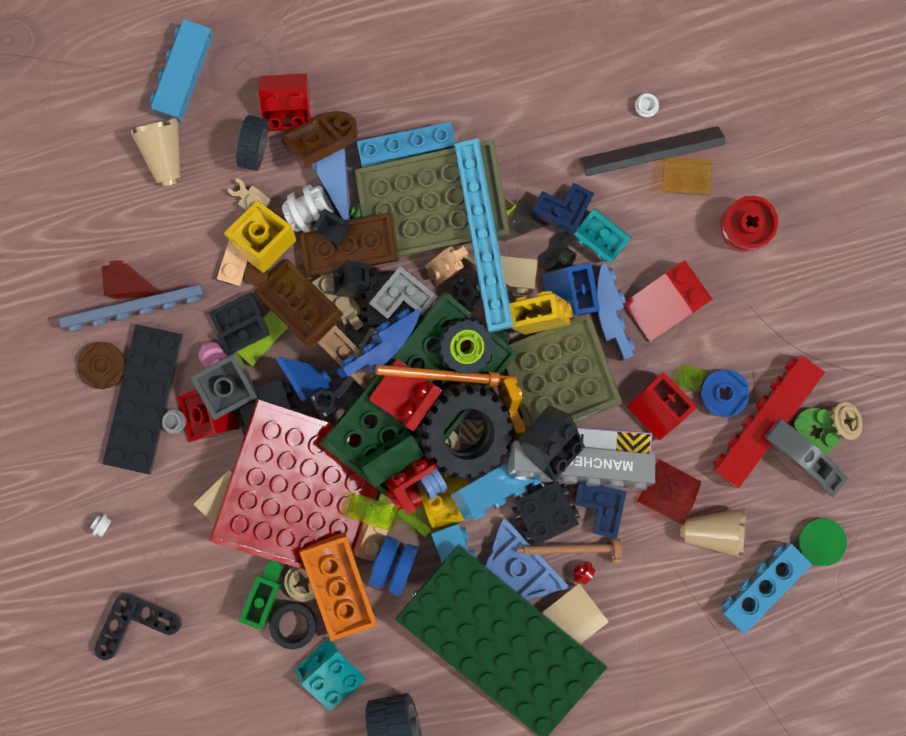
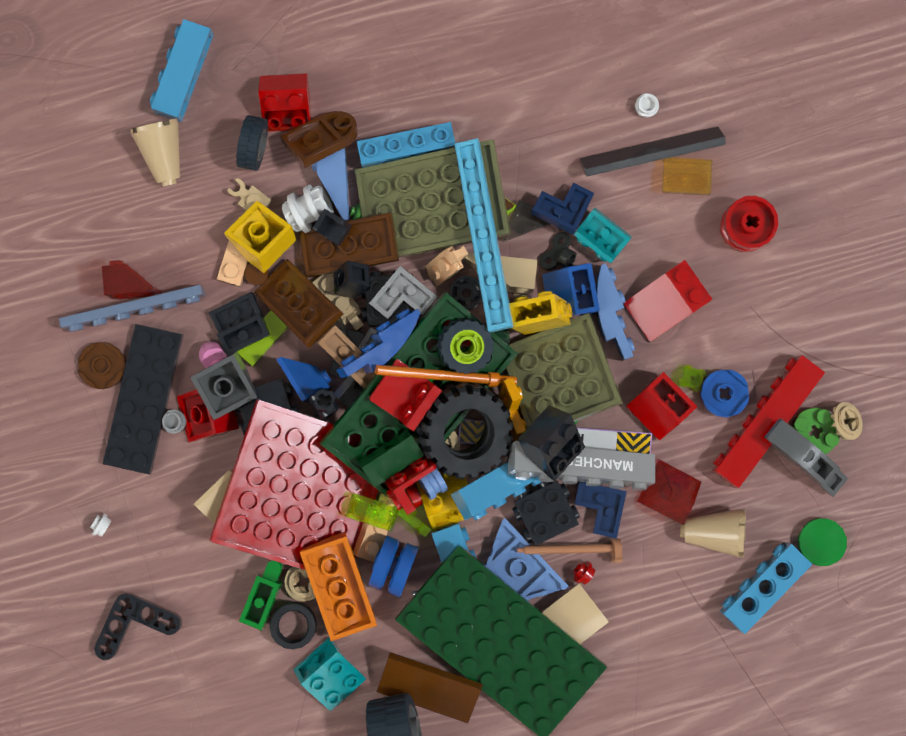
none -> reddish brown tile [376,652,483,724]

